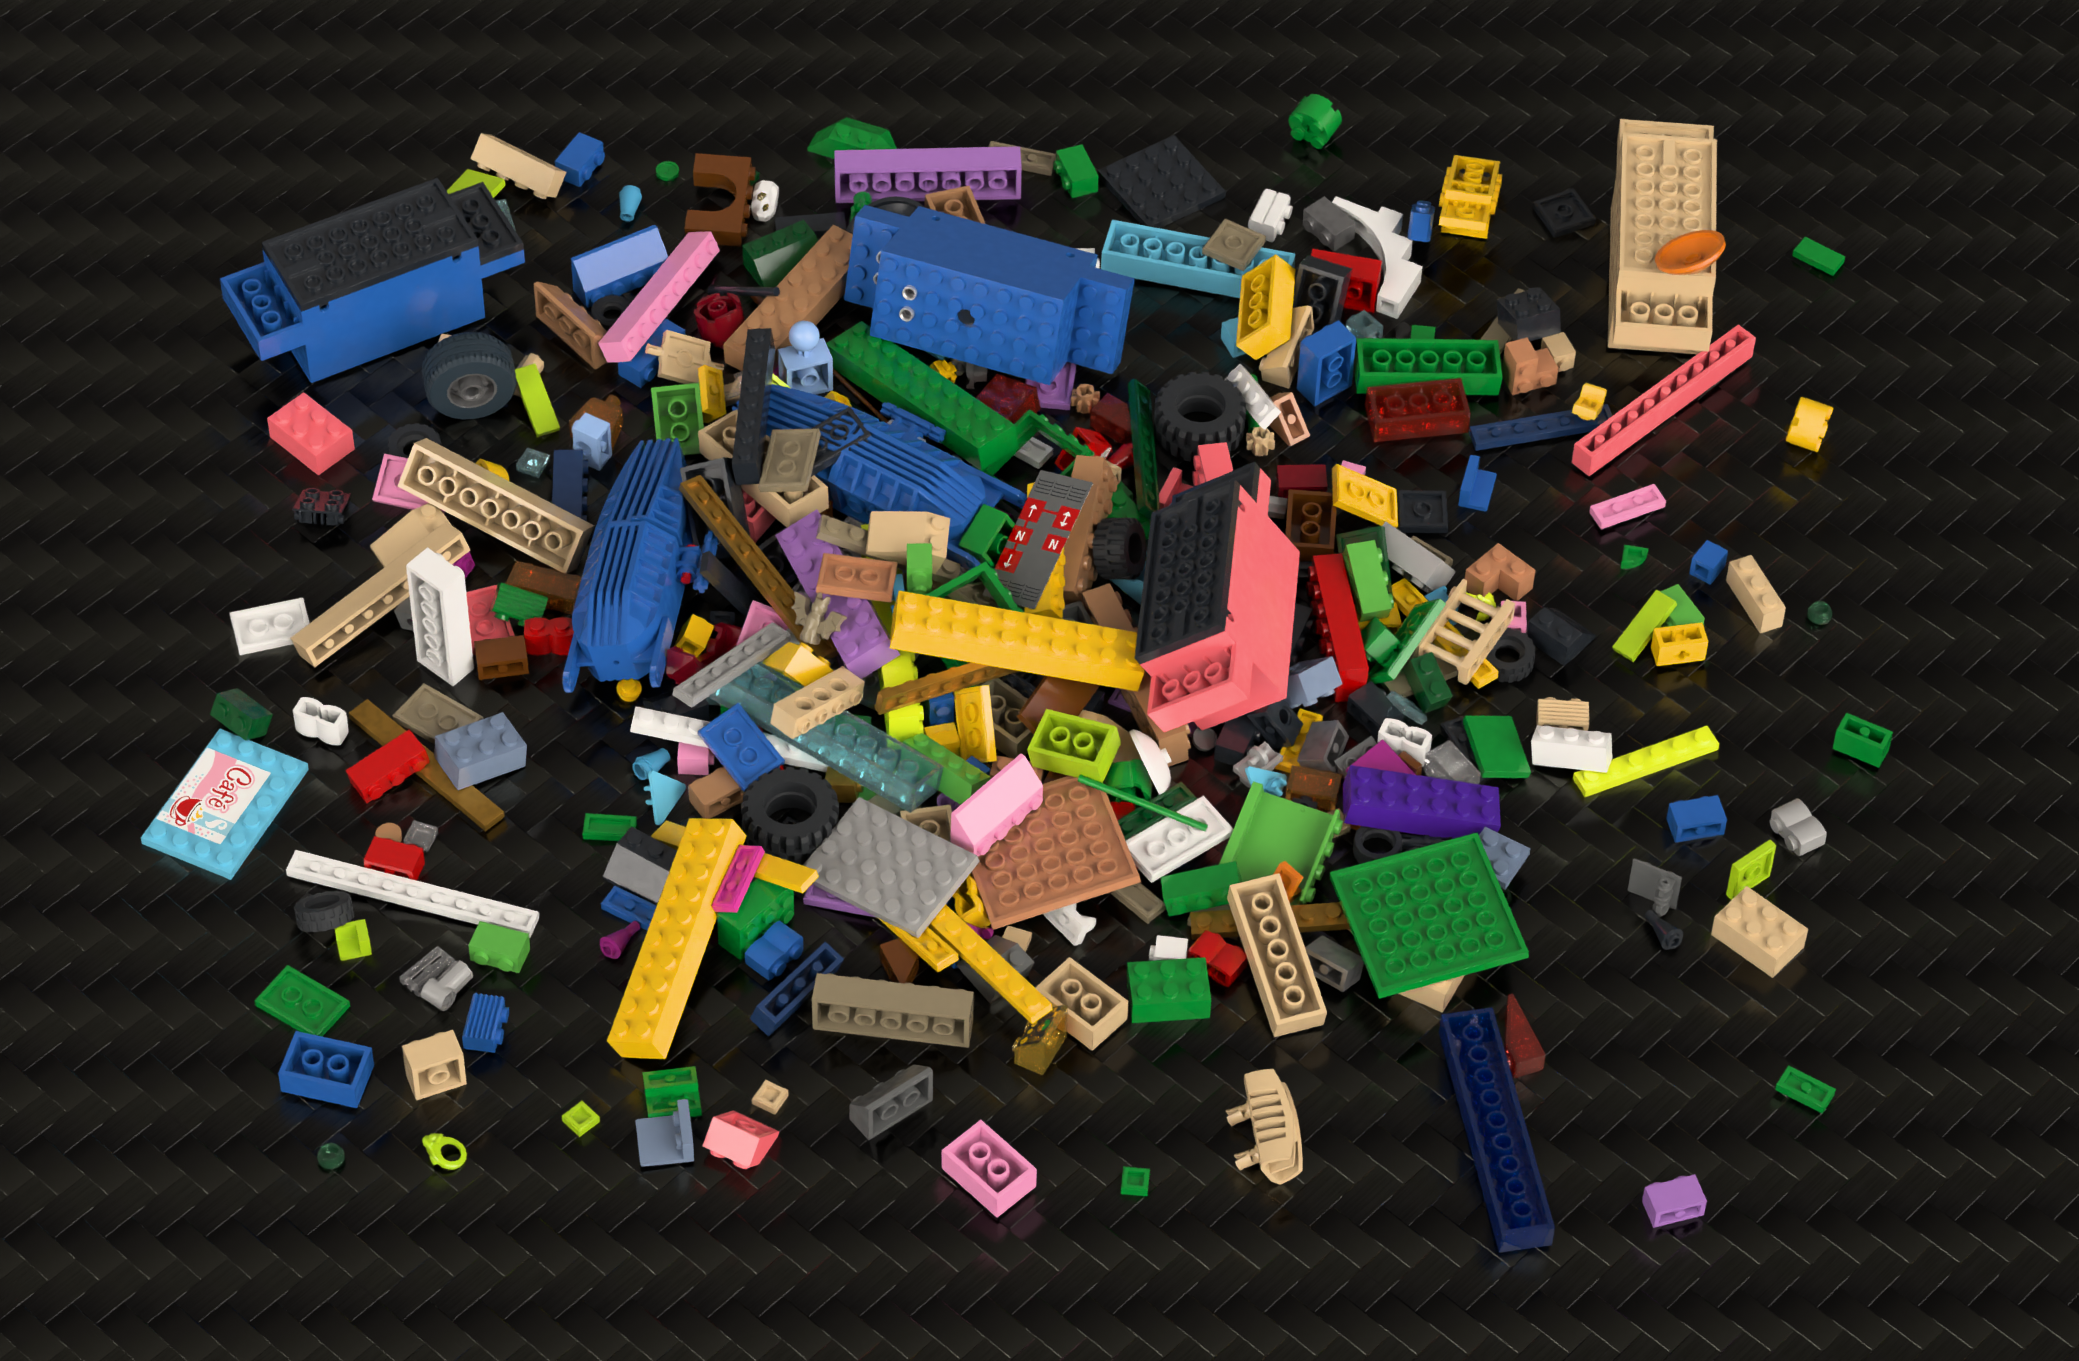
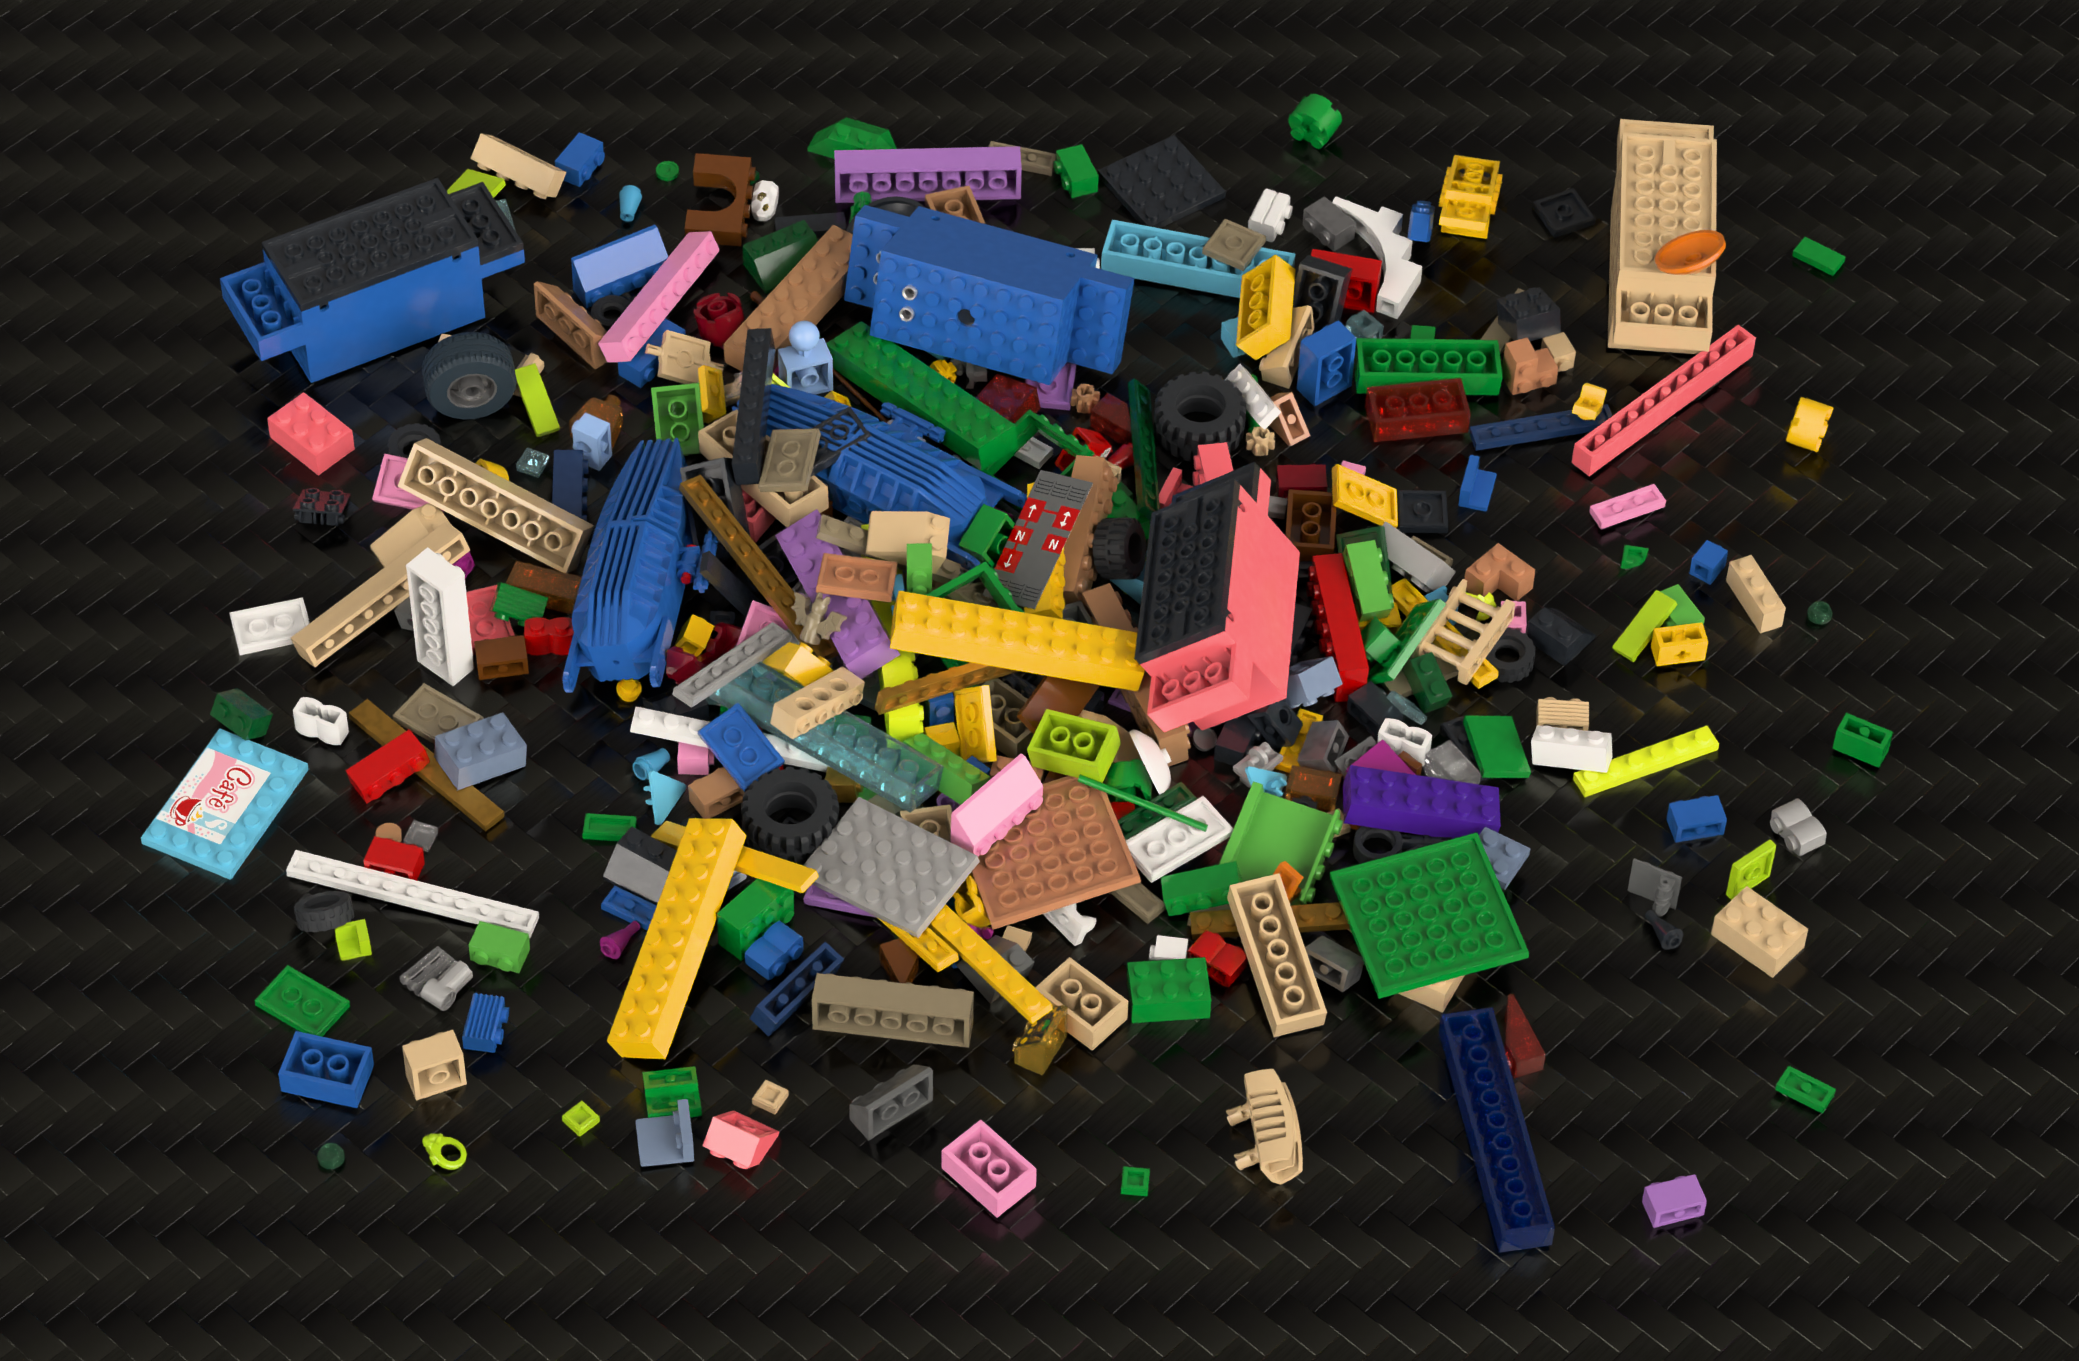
black bar [708,286,780,297] -> none
dark pink tile [711,845,765,913] -> none

